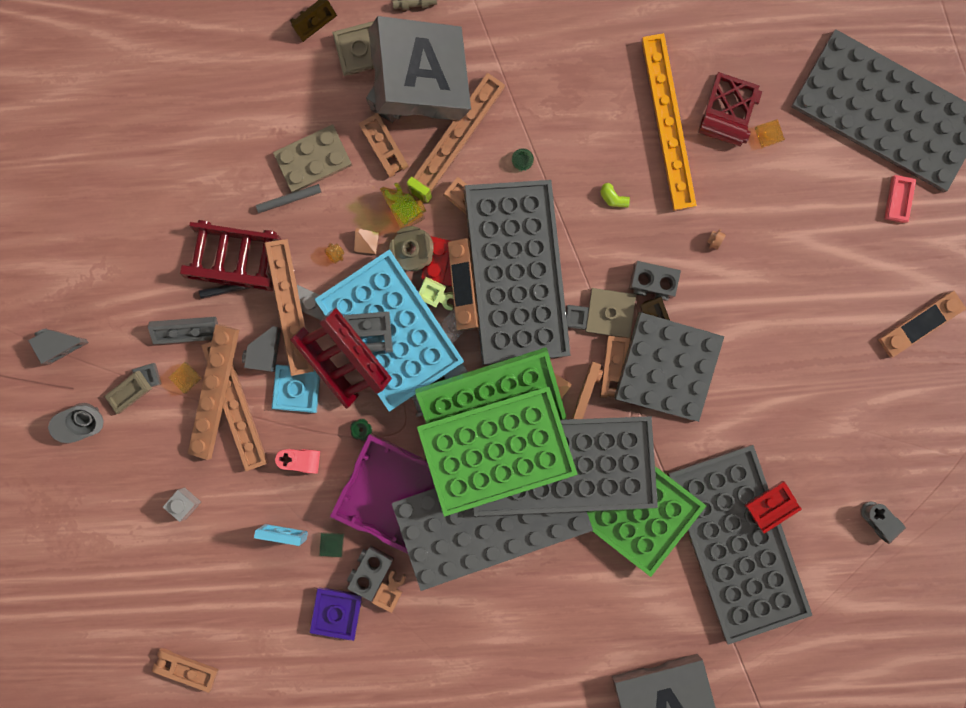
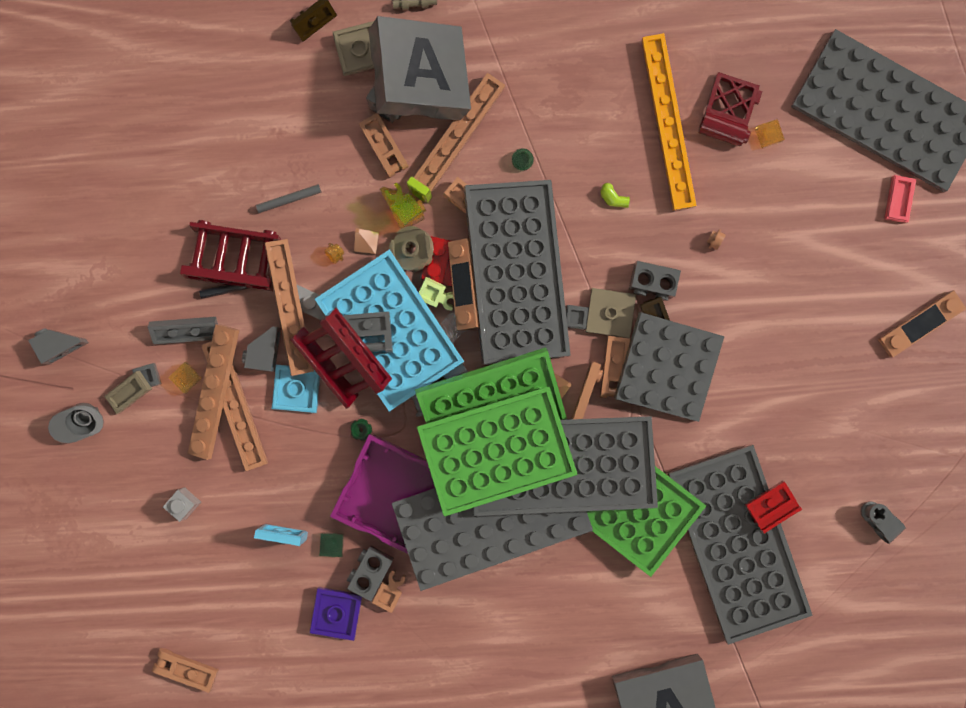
dark tan plate [273,124,353,193] -> none
coral piece [275,449,320,473] -> none

